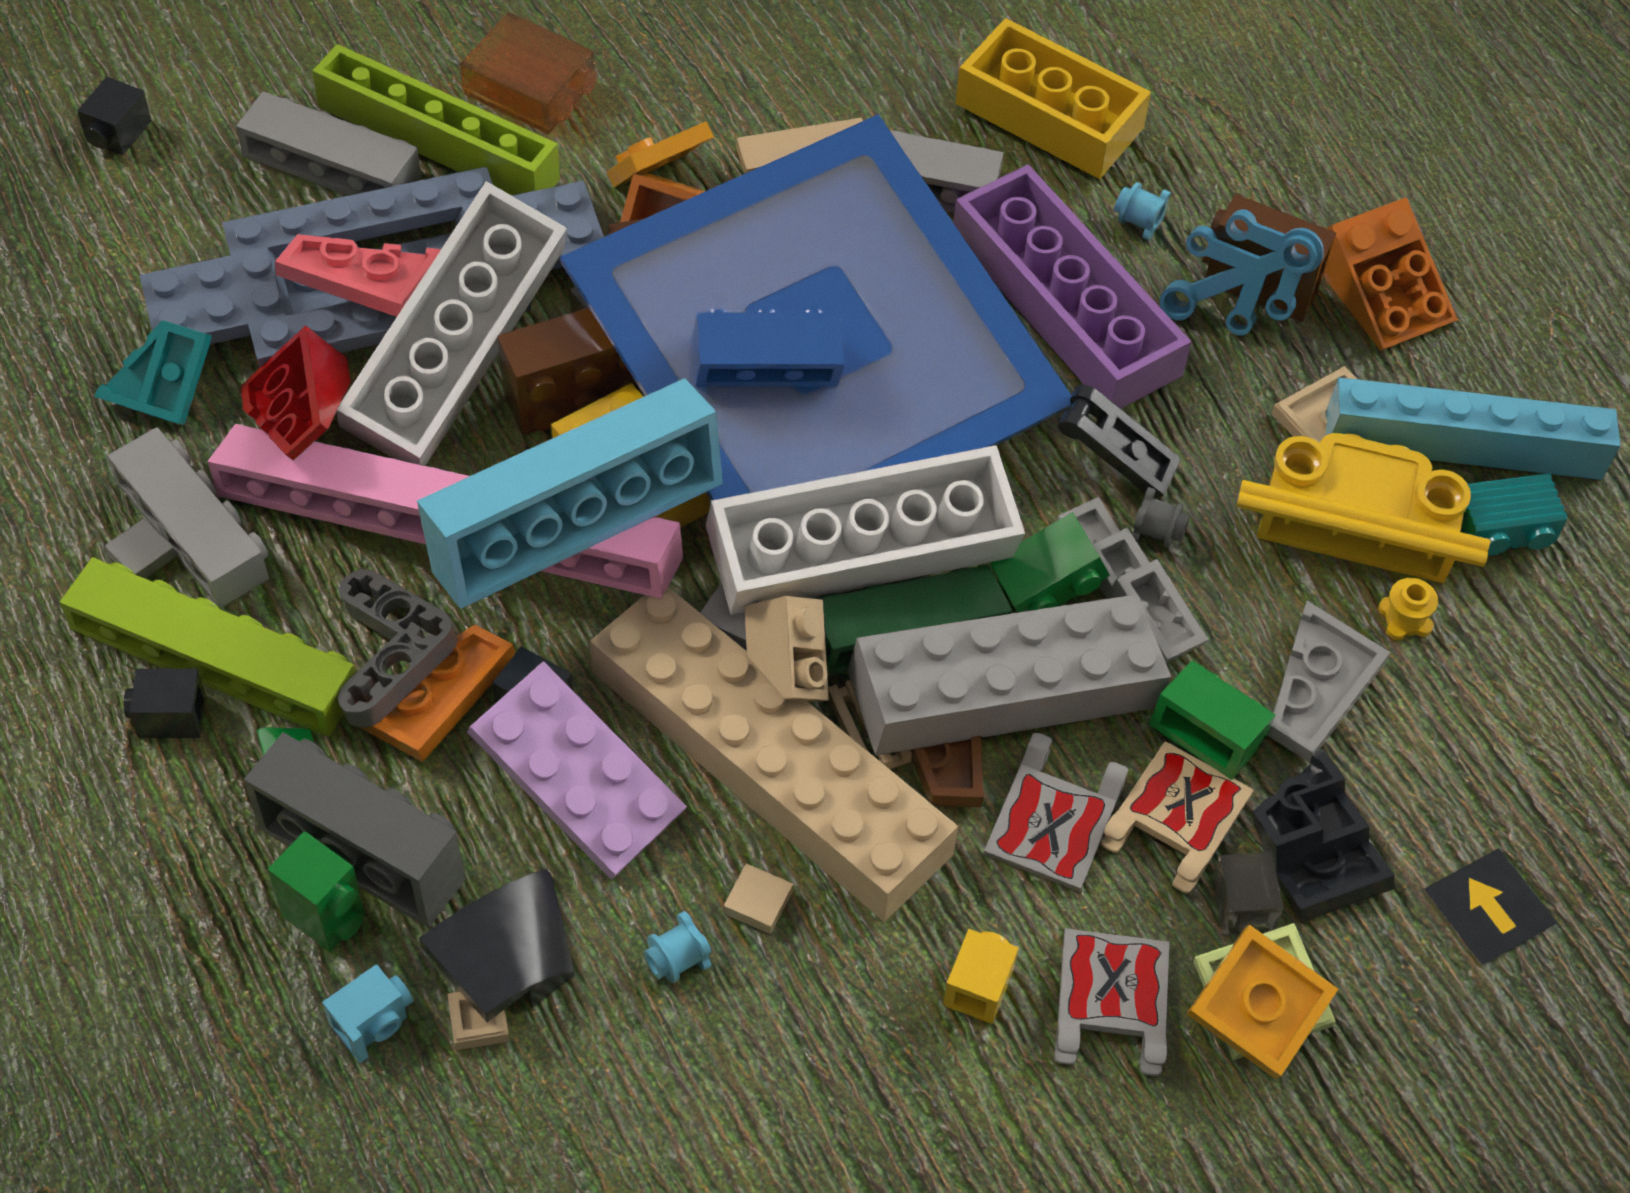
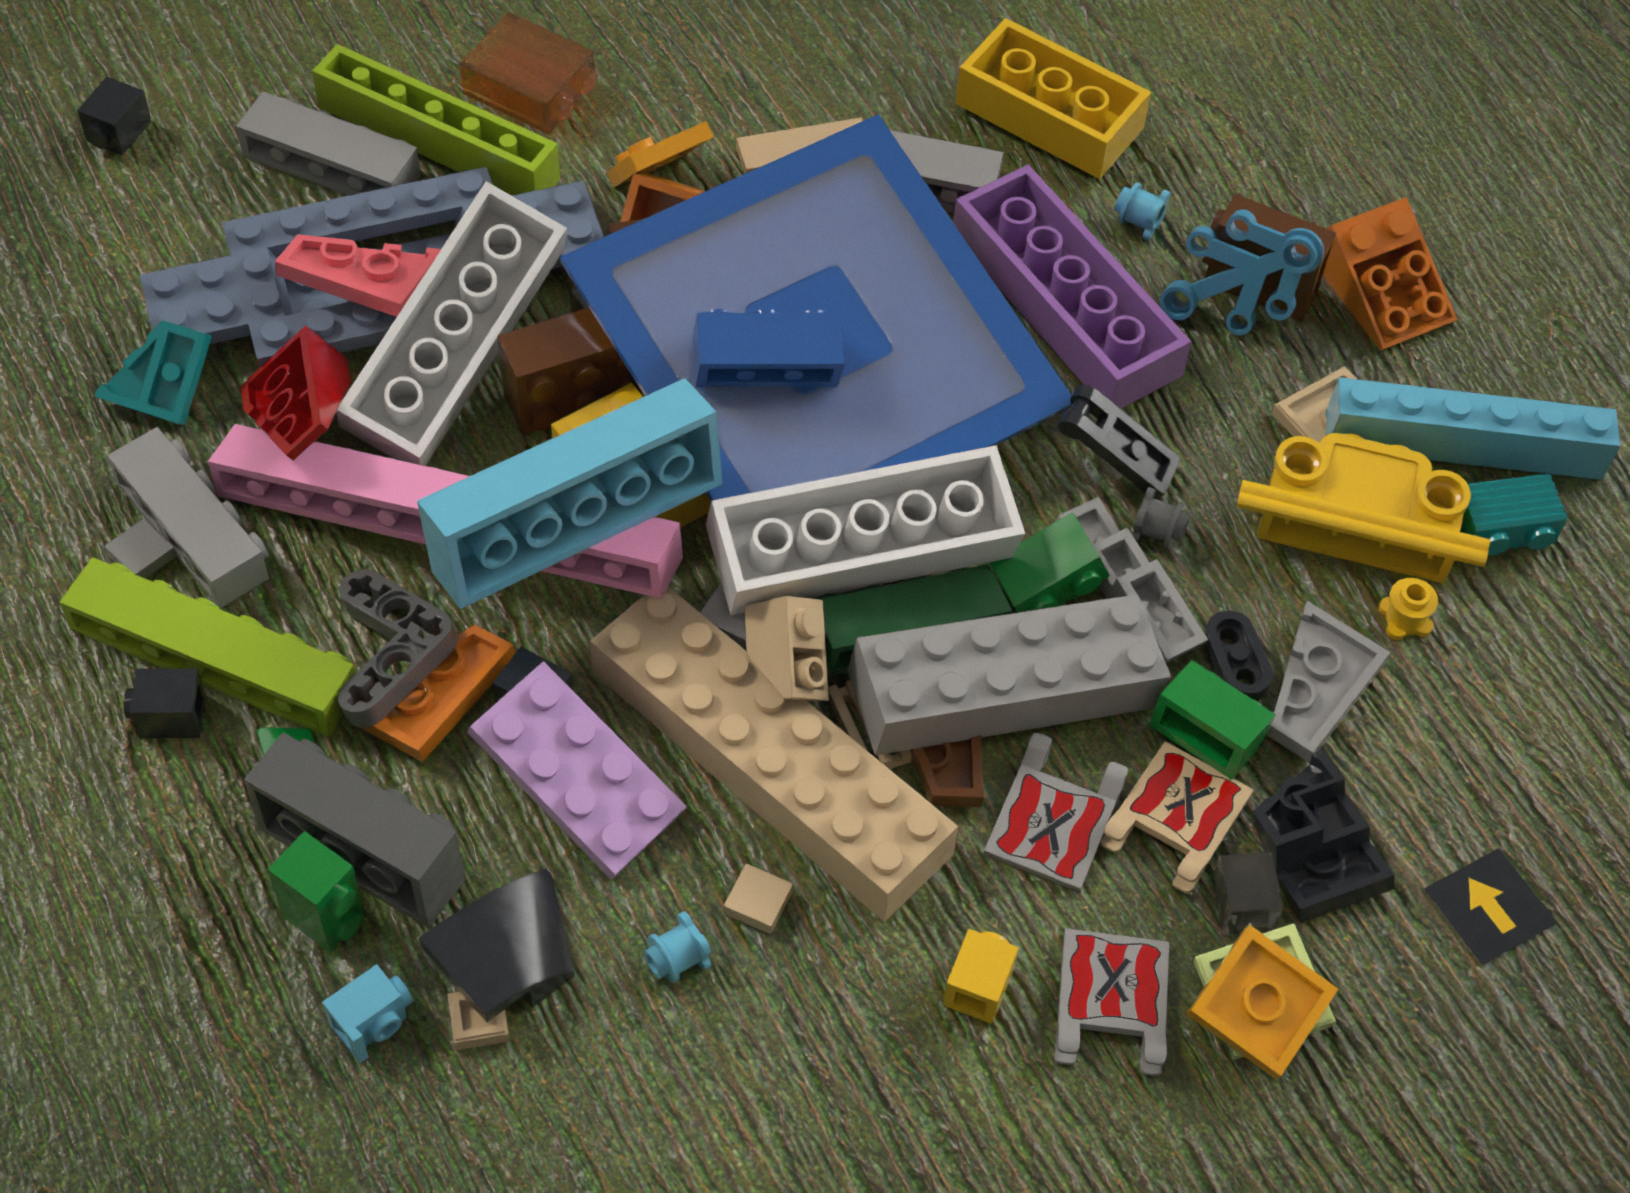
none -> black plate [1204,610,1273,701]

